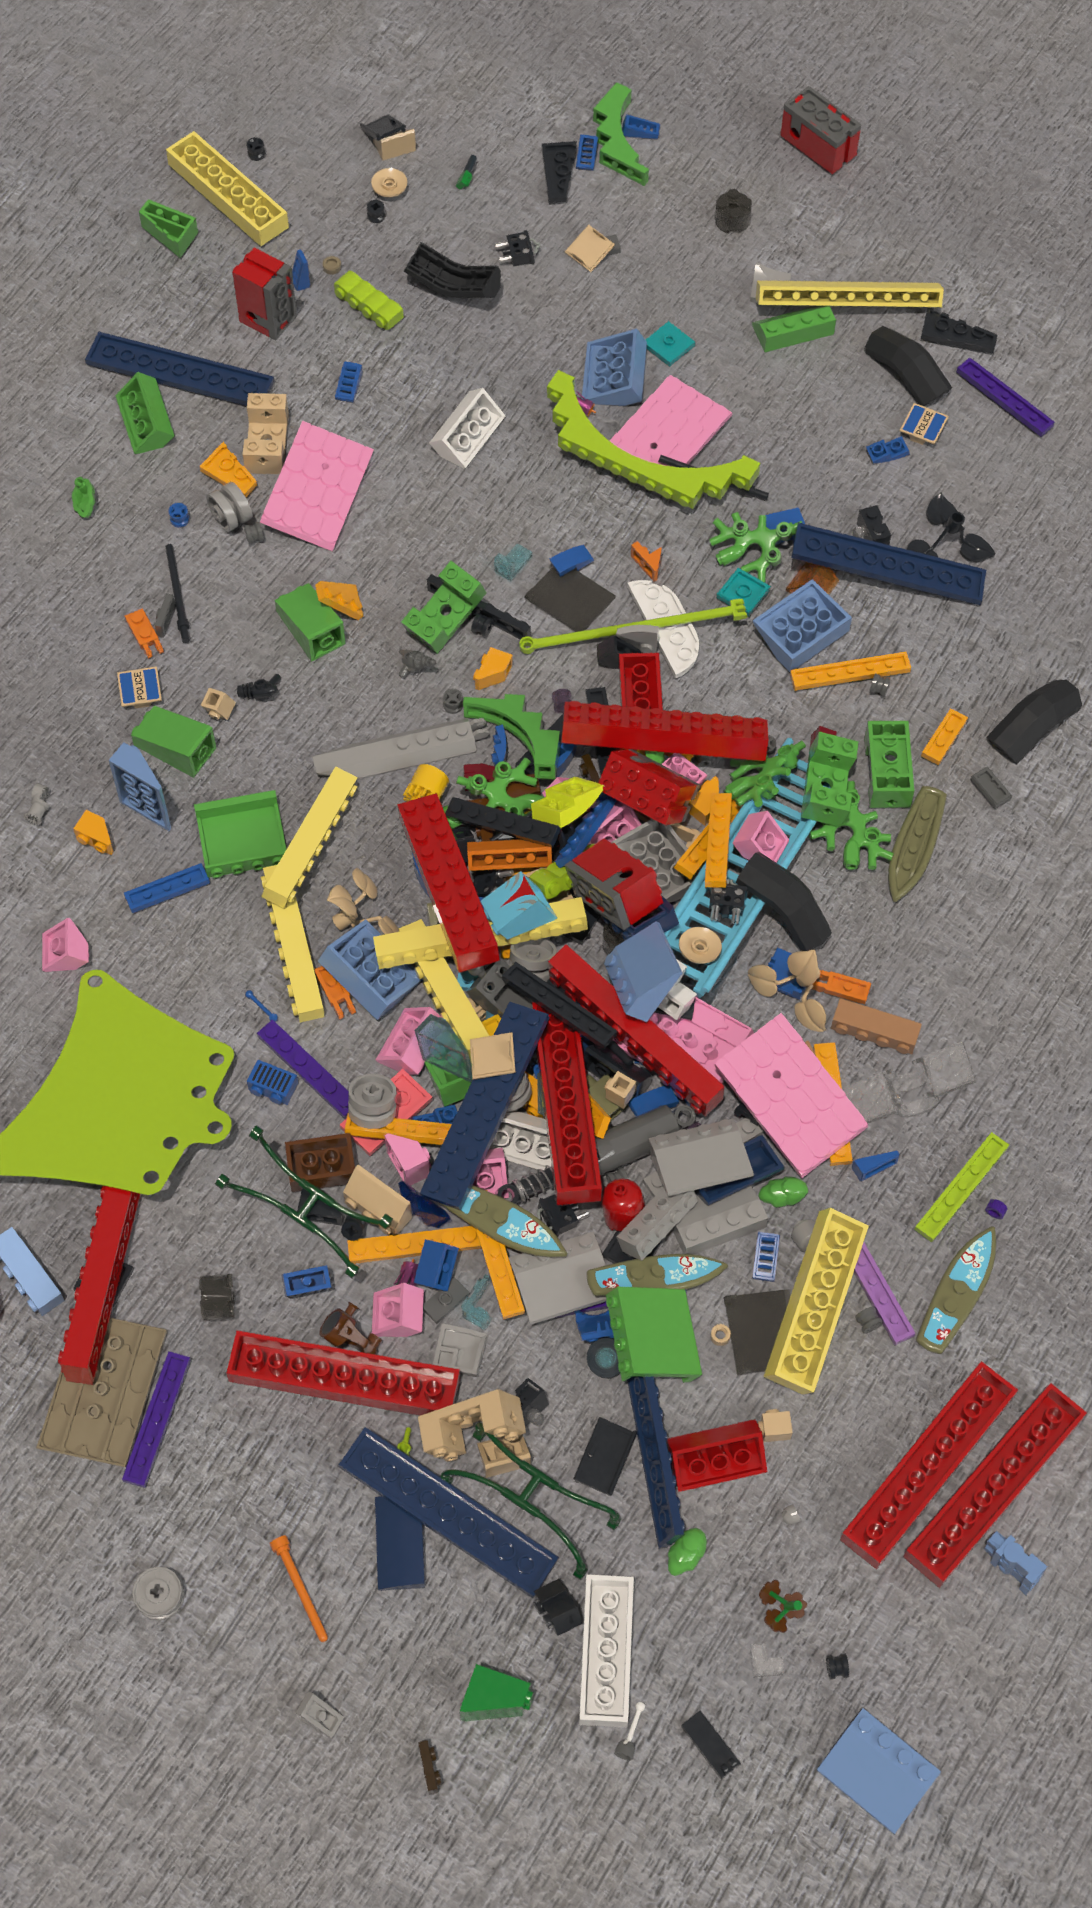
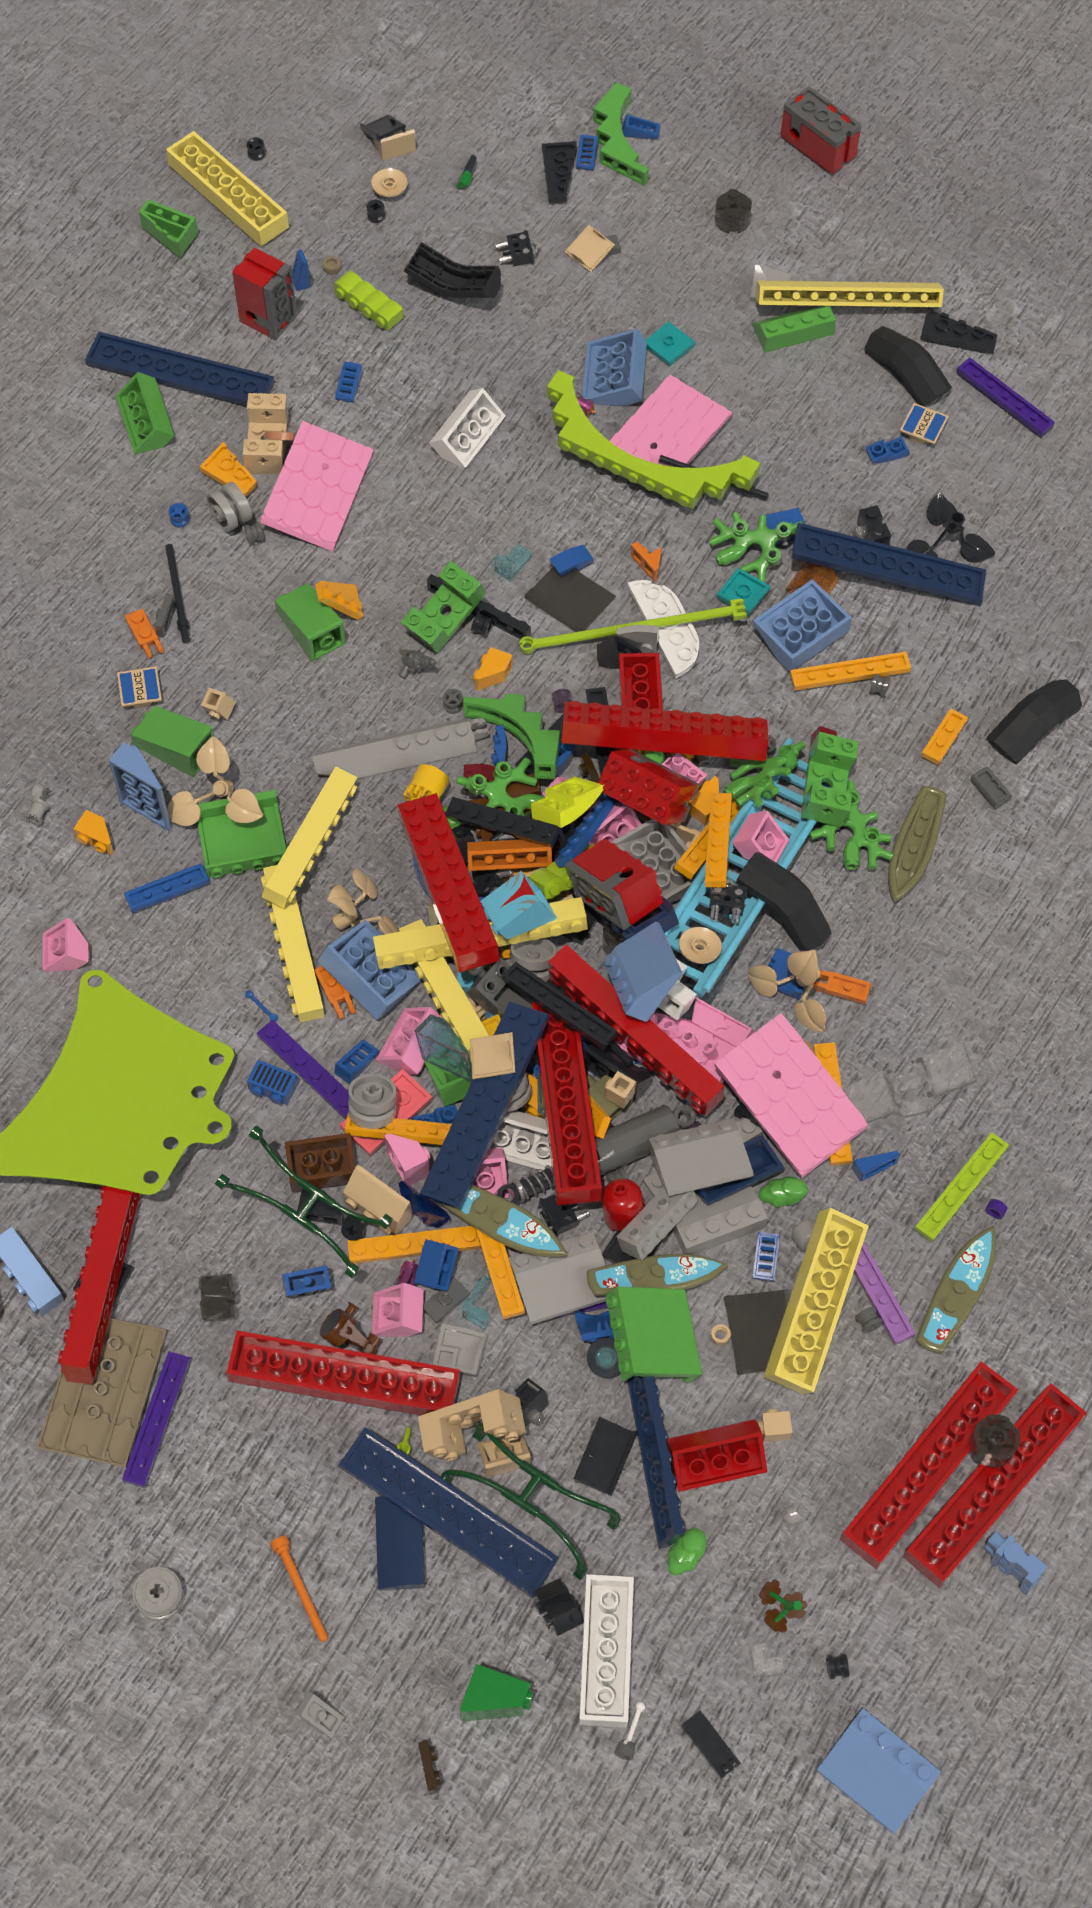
bright green arm [72,477,96,518] -> none
black piece [237,674,281,701] -> none
blue slope [628,1085,679,1116] -> none
medium nougat brick [831,998,922,1054] -> none
bright green plate [864,721,914,808] -> none
none -> tan plant [167,737,263,826]
none -> nougat piece [264,431,295,440]
none -> blue slope [334,1039,379,1084]
none -> clear smoke brick [970,1414,1021,1467]

